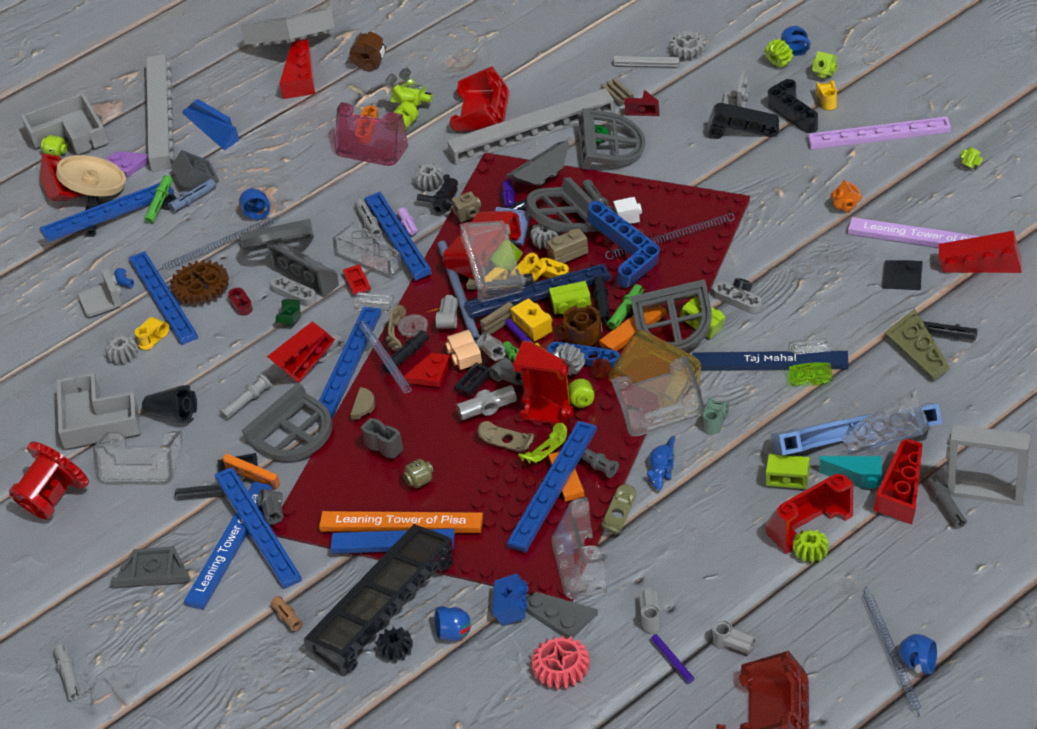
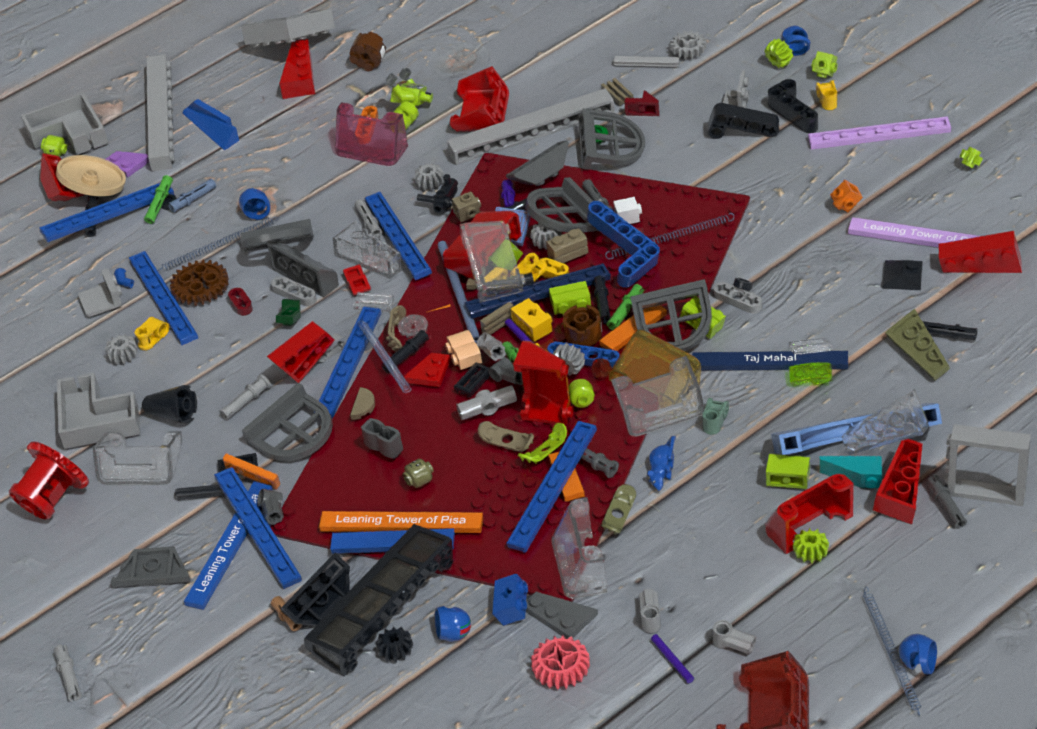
dark grey slope [171,150,219,189] -> none
lavender axle [397,208,418,236] -> none
light grey piece [436,295,458,329] -> none
none -> black wedge [281,553,350,626]

